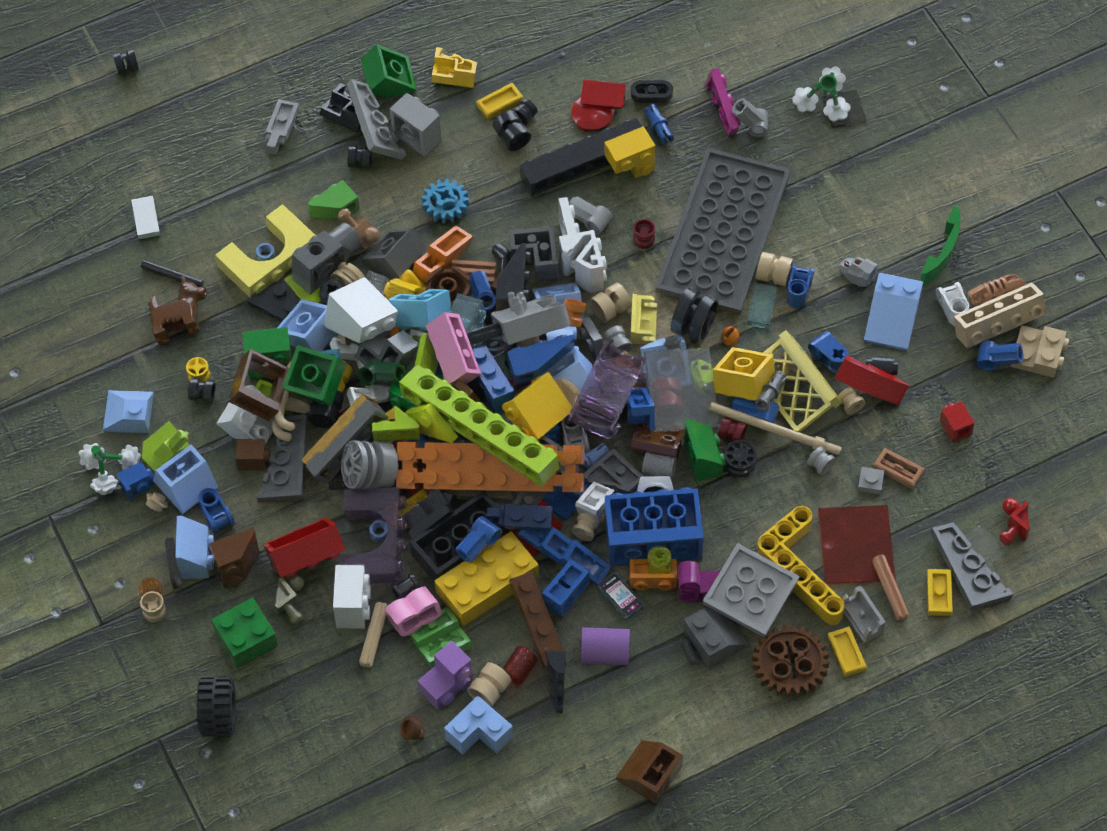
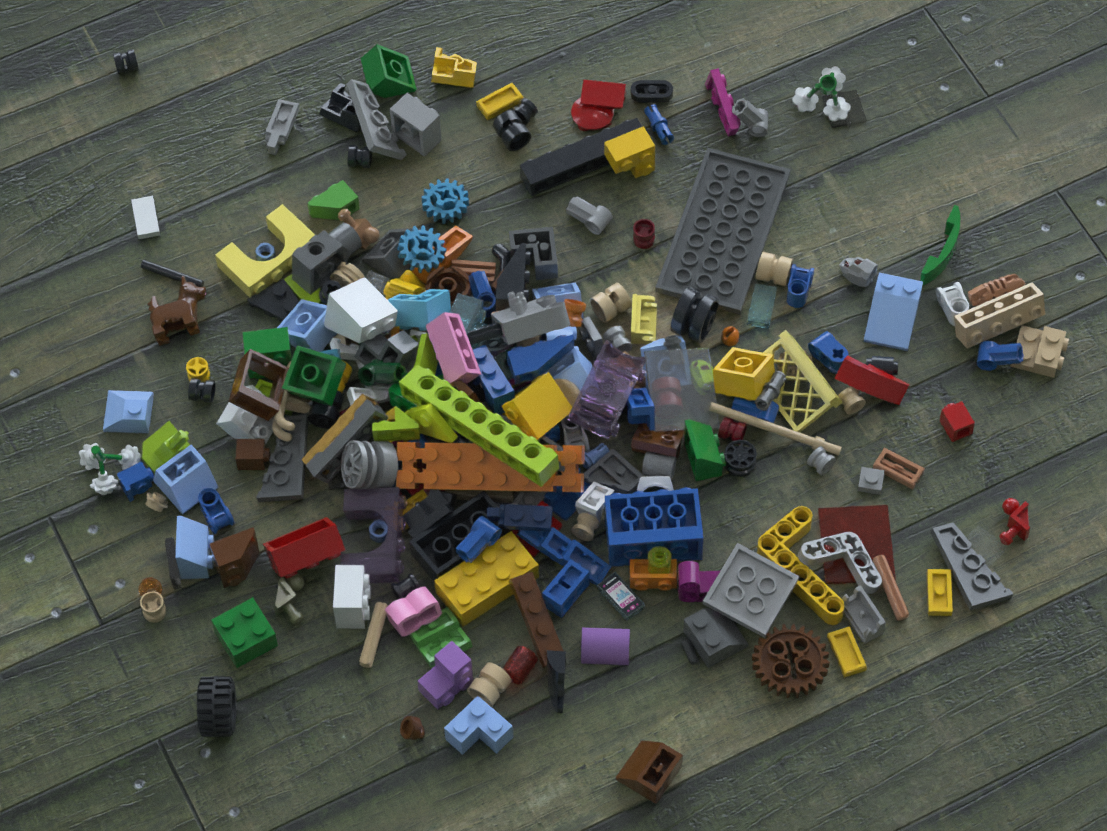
white piece [559,197,607,293] -> none
none -> dark azure gear [397,225,446,273]
none -> light grey beam [798,532,882,594]

